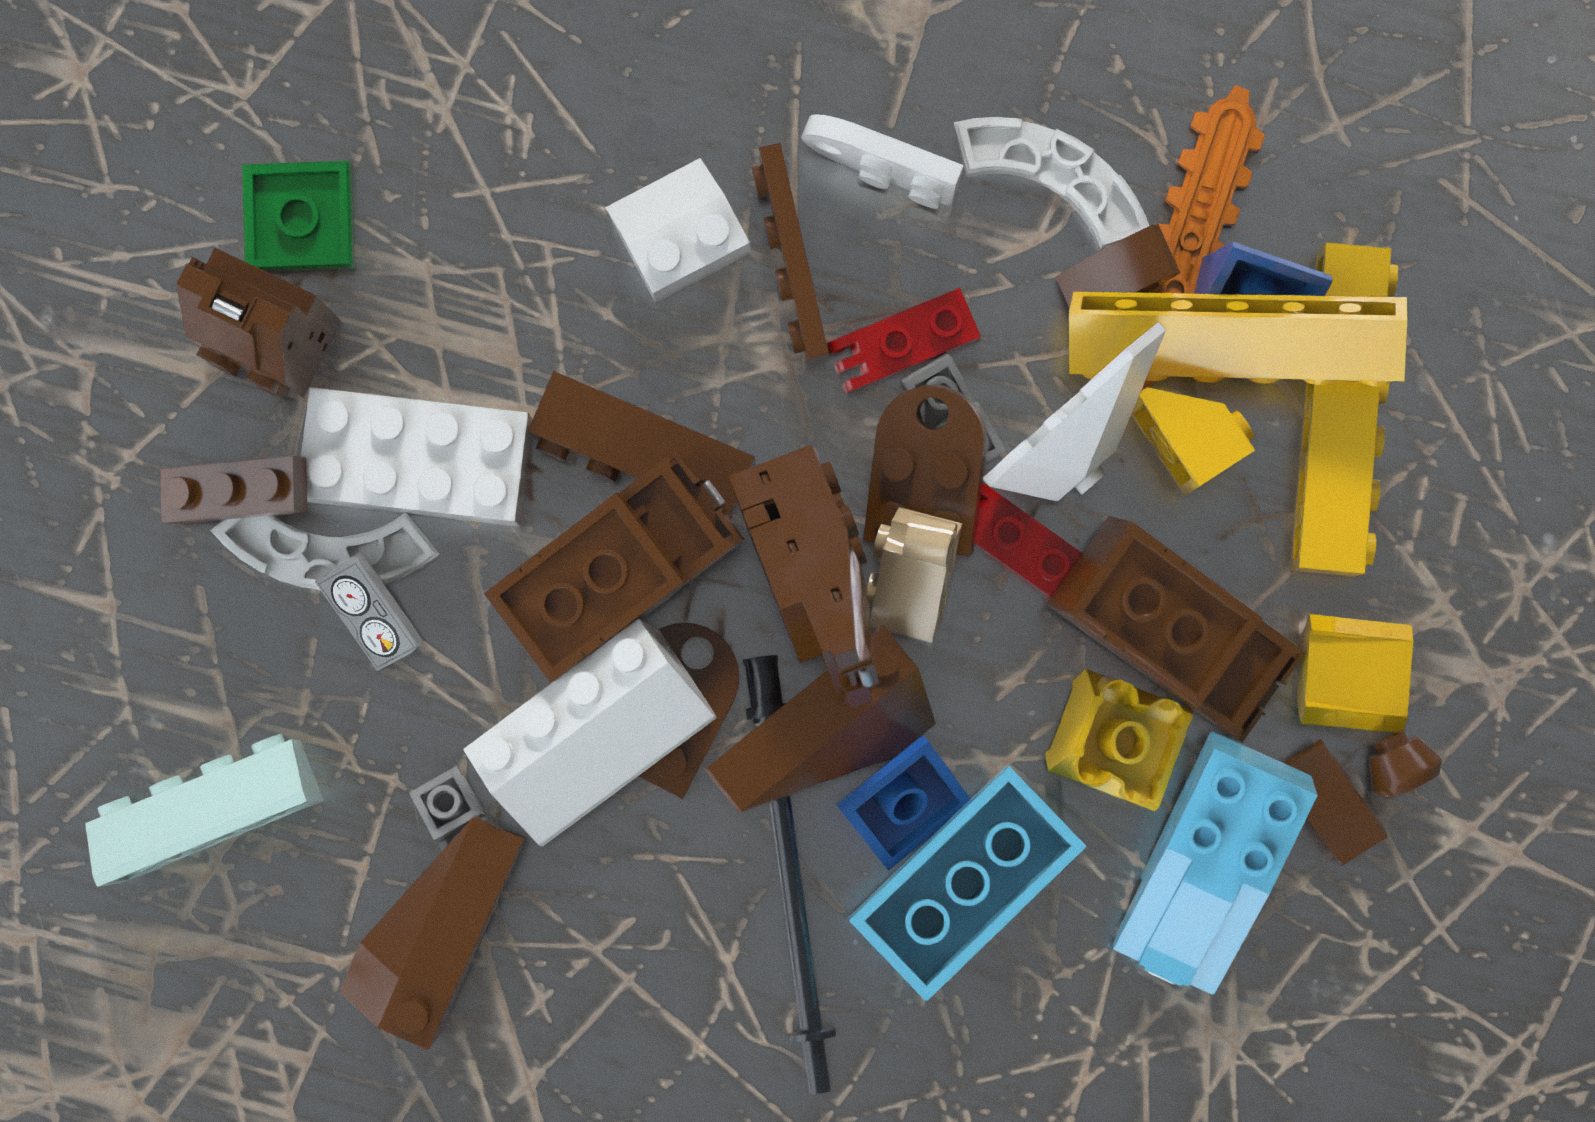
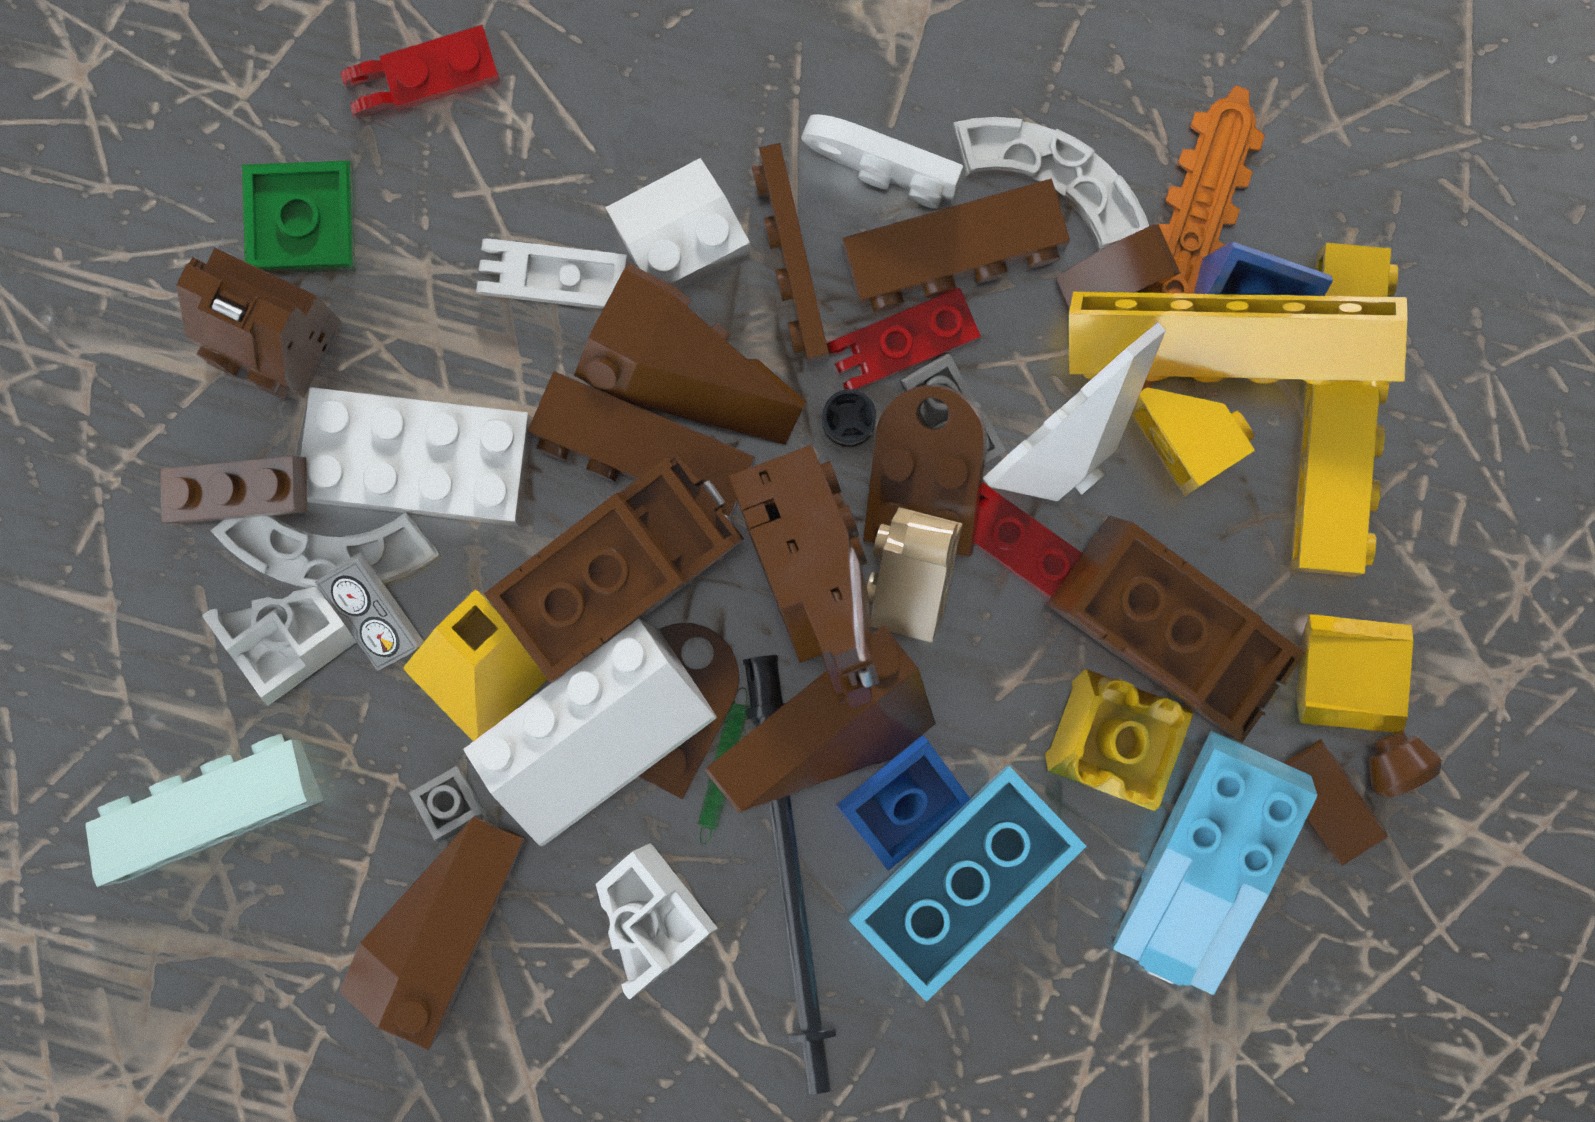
none -> white slope [202,586,357,706]
none -> red hinge [340,25,500,118]
none -> yellow slope [403,589,548,741]
none -> white hinge [476,239,628,309]
none -> reddish brown wedge [574,263,806,444]
none -> white slope [596,843,718,1000]
none -> green piece [698,687,750,844]
none -> black wheel [822,389,876,449]
none -> reddish brown brick [842,178,1070,312]

